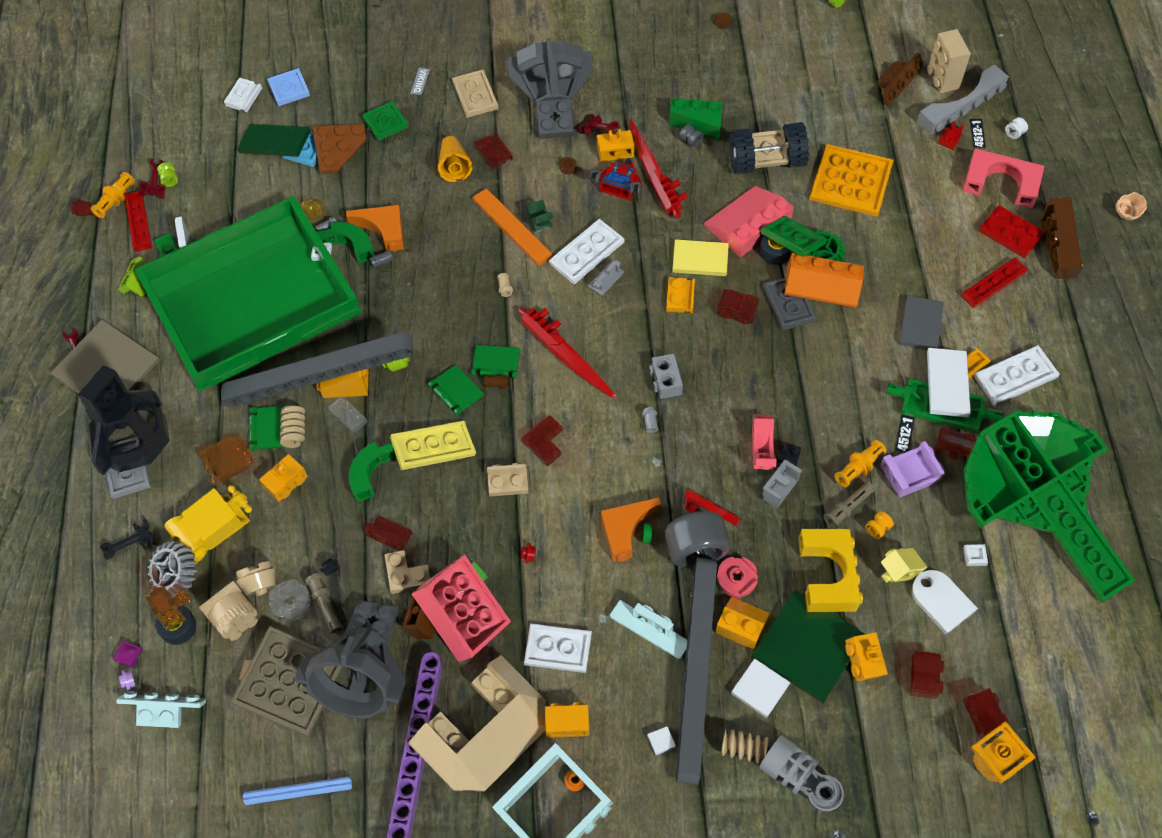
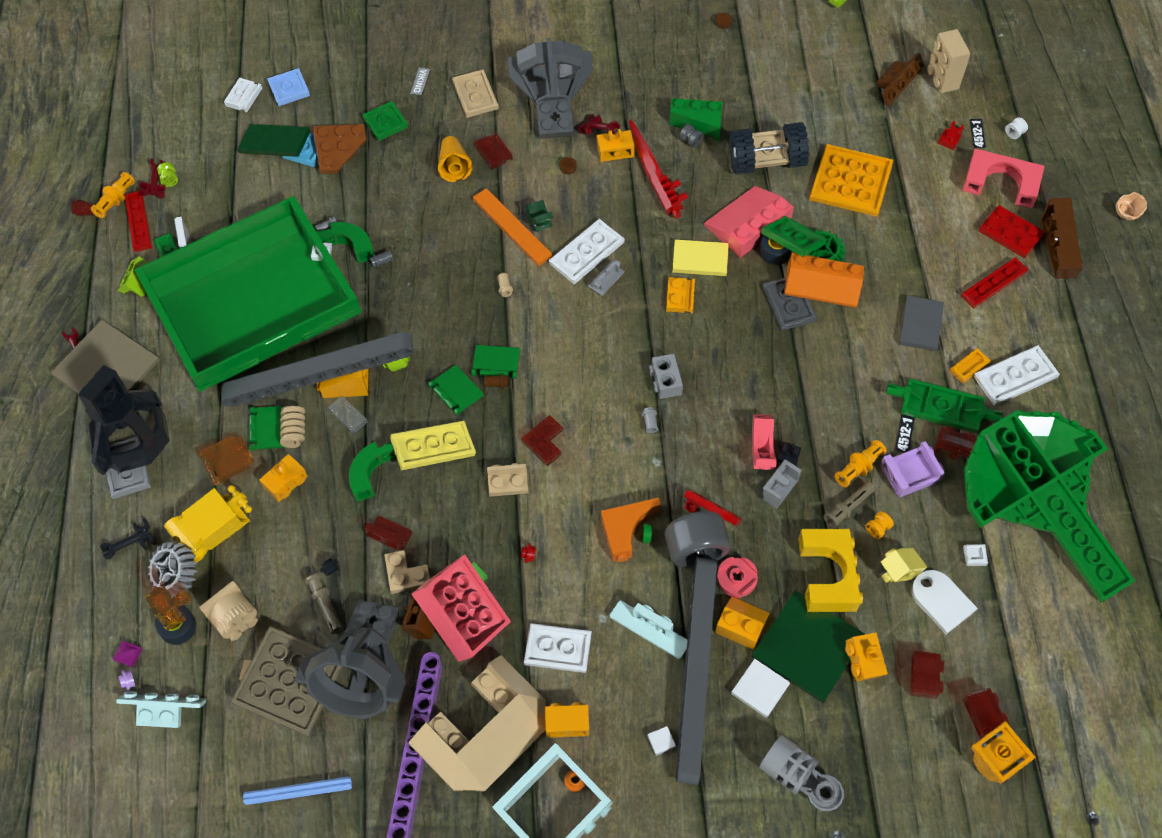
tan cone [236,561,276,596] -> none
clear plate [268,579,311,621] -> none
clear yellow brick [301,198,324,222] -> none
orange arch [346,205,404,252] -> none
red piece [518,308,617,398] -> none
torso [589,159,642,201] -> none
clear red brick [717,289,759,324] -> none
tan piece [721,729,769,764] -> none
light grey arch [917,64,1009,135] -> none
white tile [927,348,971,417] -> none

